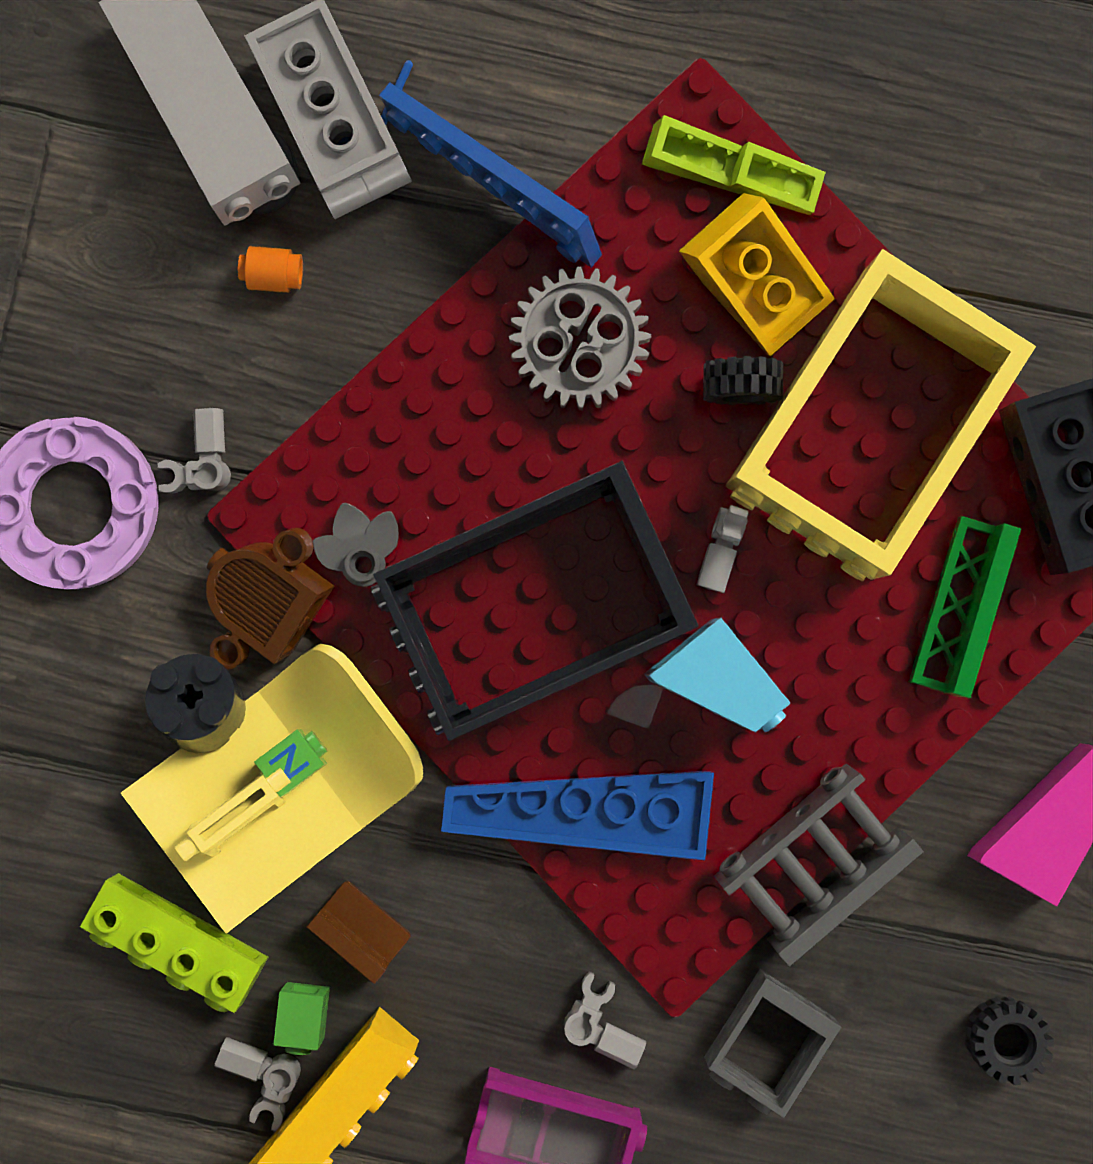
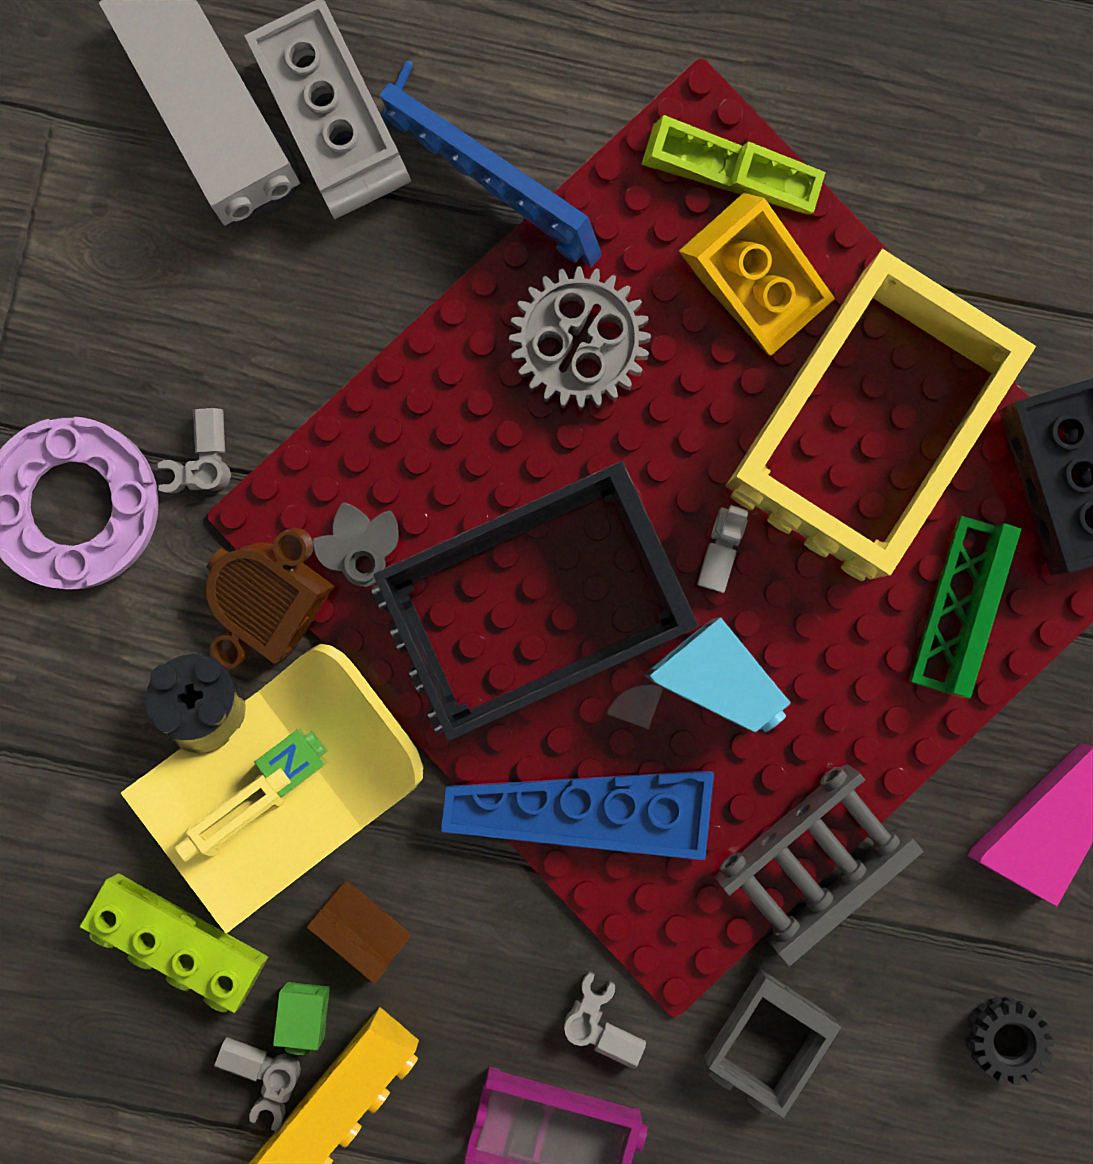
orange brick [238,246,303,293] -> none
black tyre [703,356,783,405] -> none

